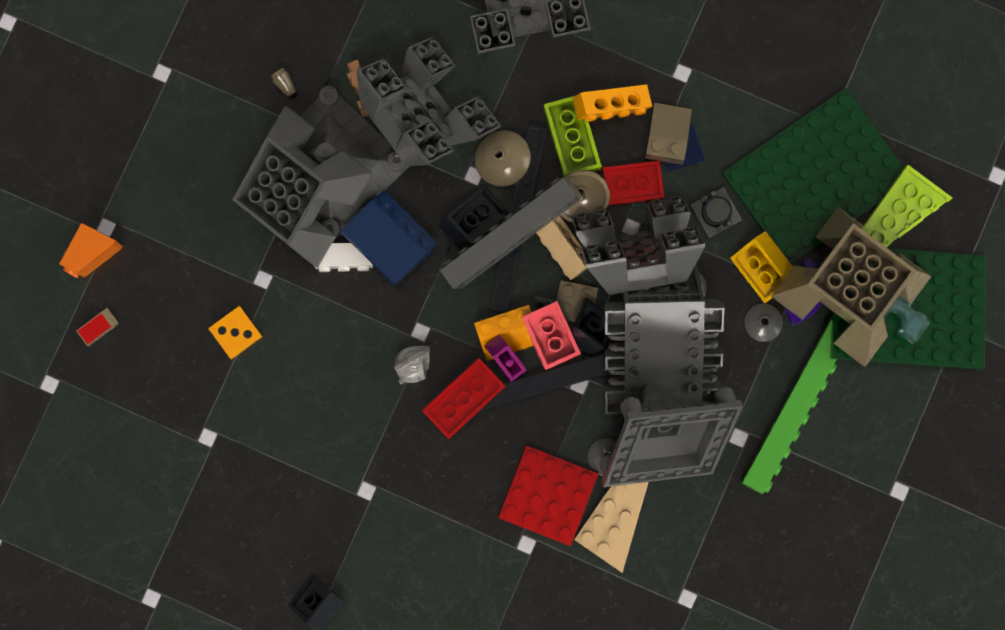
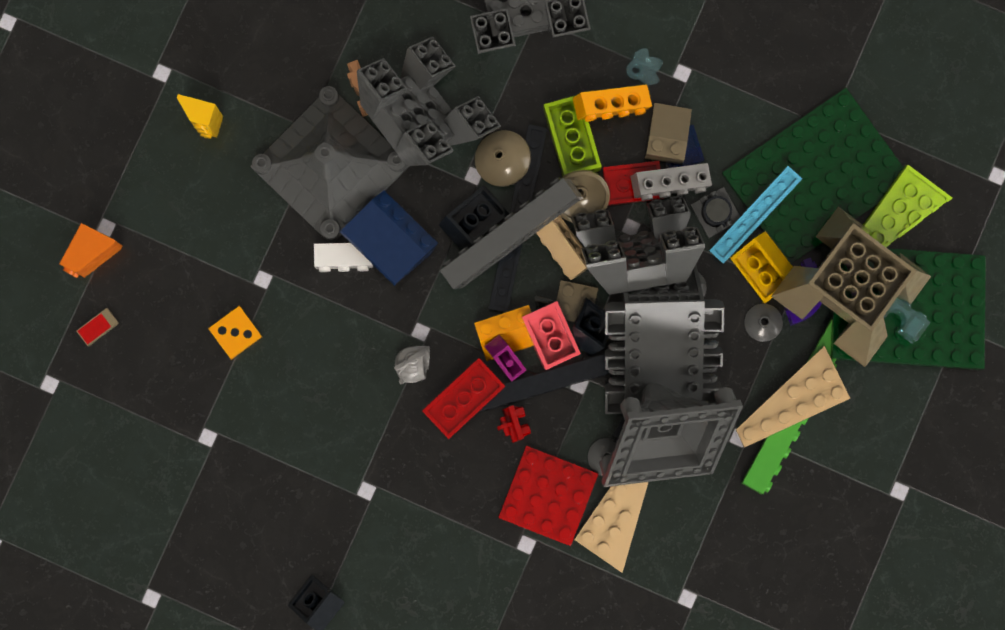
dark grey slope [232,106,372,268] -> none
dark tan cone [271,68,296,97] -> none
none -> yellow slope [177,94,223,139]
none -> red hips [497,405,531,443]
none -> clear light blue plate [626,48,663,85]
none -> light grey brick [631,163,712,201]
none -> medium azure plate [709,166,802,264]
none -> tan wing [736,346,850,448]

